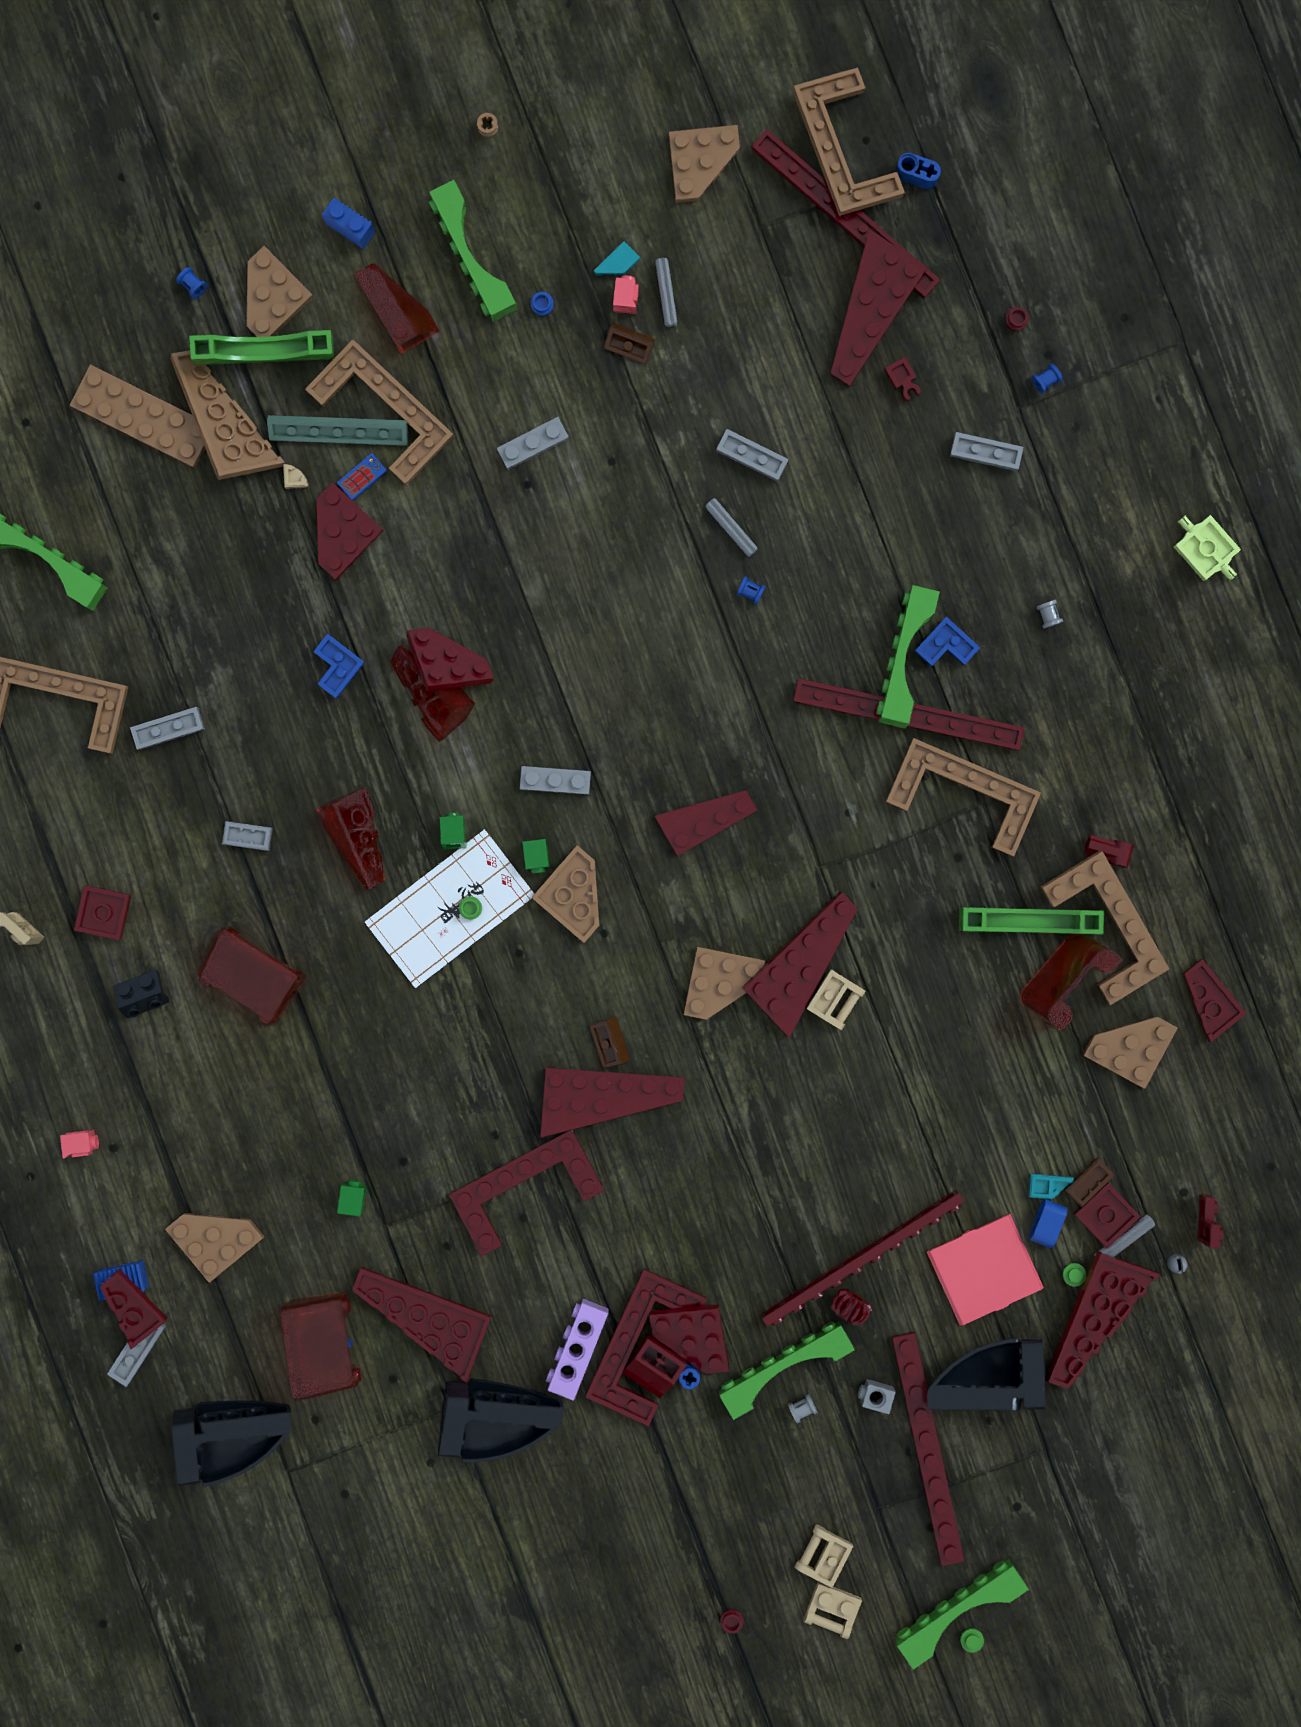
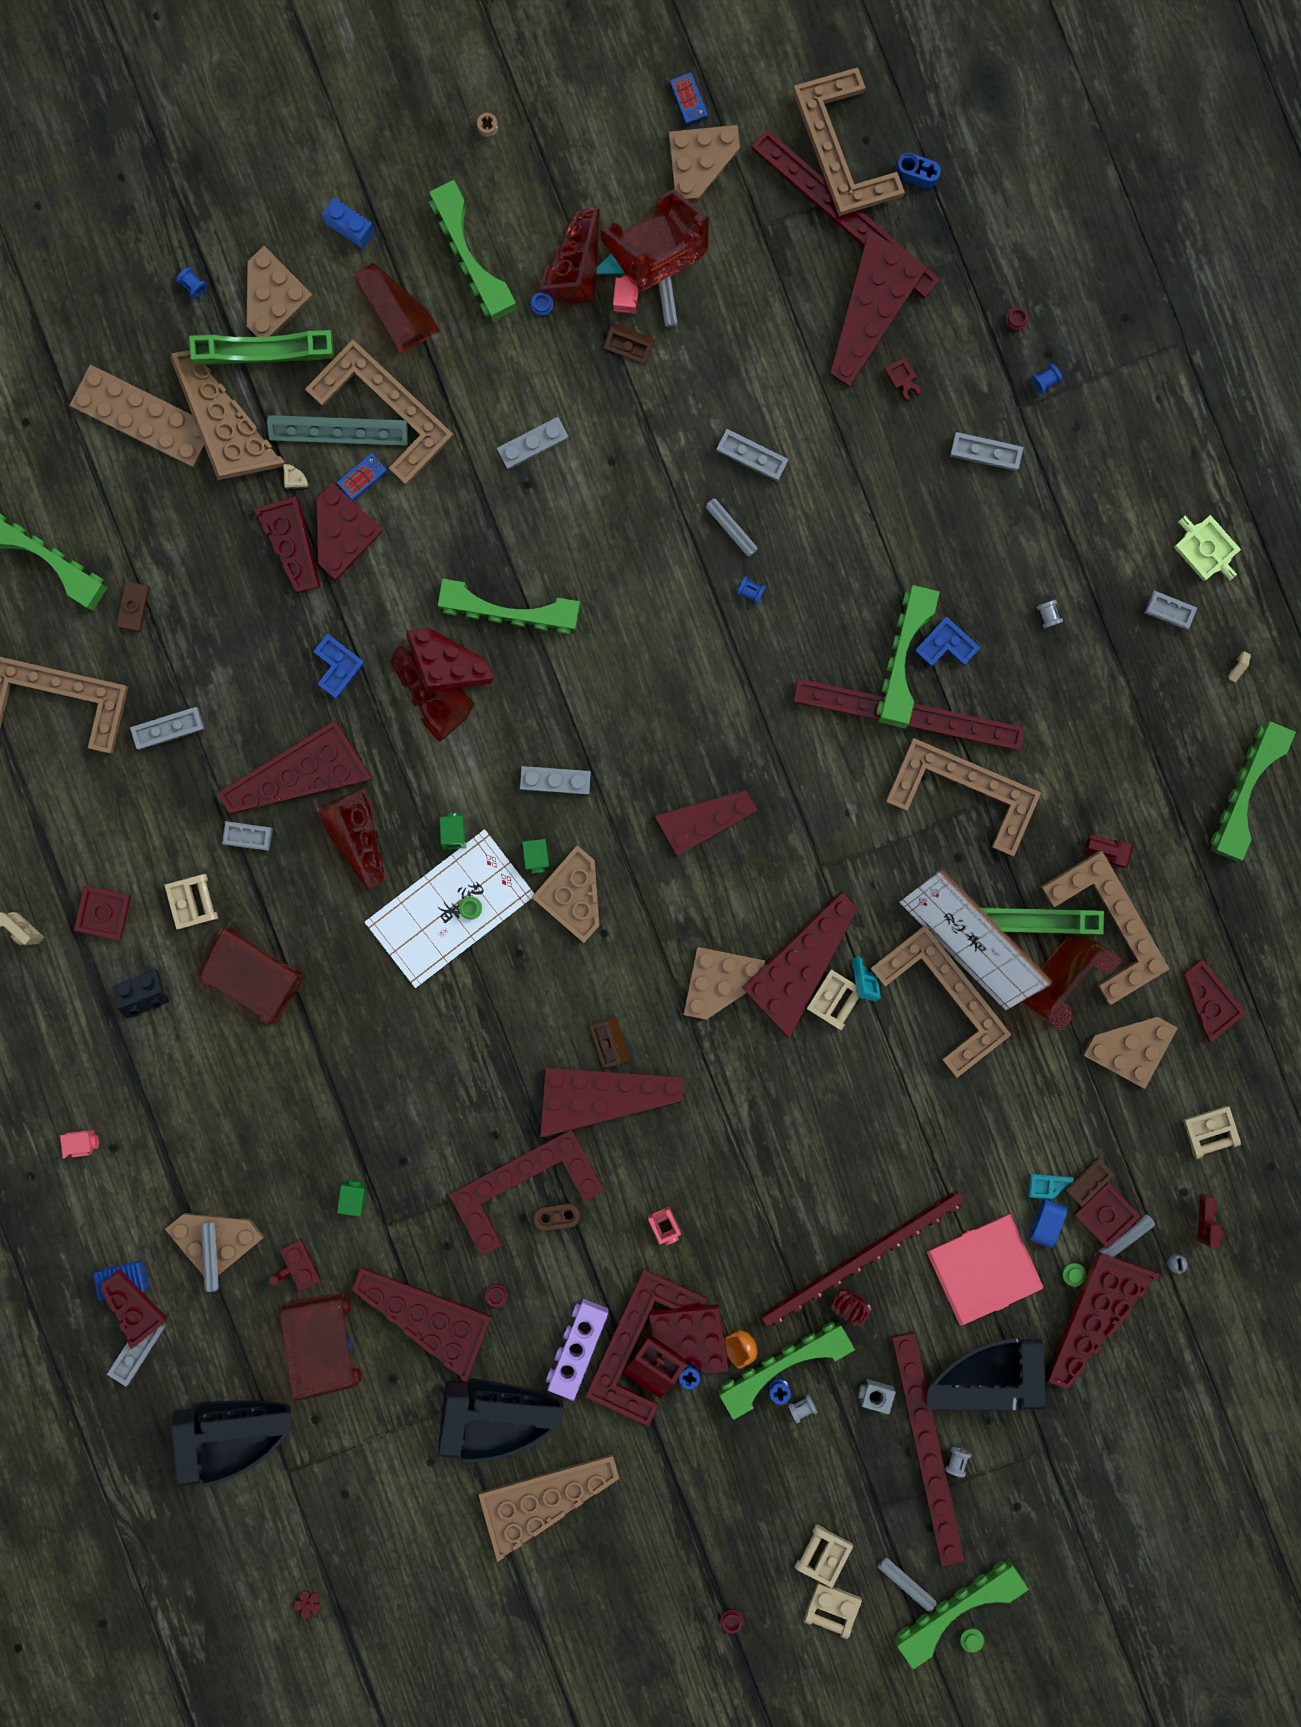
none -> reddish brown plate [117,581,150,632]
none -> tan plate [165,874,218,930]
none -> light grey axle [201,1221,219,1292]
none -> dark red wing [217,720,373,813]
none -> dark red wing [253,496,321,593]
none -> dark red plate [269,1239,322,1292]
none -> dark red plant [294,1590,321,1619]
none -> bright green arch [438,579,580,634]
none -> medium nougat wing [478,1454,619,1562]
none -> dark red plate [485,1284,508,1308]
none -> reddish brown plate [534,1203,580,1231]
none -> clear red wedge [539,207,600,304]
none -> clear red windscreen [601,189,709,291]
none -> coral window [648,1206,681,1245]
none -> tile [670,72,708,126]
none -> orange hair [725,1330,757,1368]
none -> blue bush [769,1378,791,1405]
none -> teal tile [852,956,881,1002]
none -> medium nougat plate [870,925,1011,1078]
none -> light grey axle [878,1558,937,1612]
none -> white piece [900,870,1052,1010]
none -> light grey bush [945,1447,972,1477]
none -> light grey plate [1144,591,1197,630]
none -> tan plate [1183,1106,1241,1159]
none -> bright green arch [1211,721,1296,861]
none -> tan tile [1228,651,1251,683]

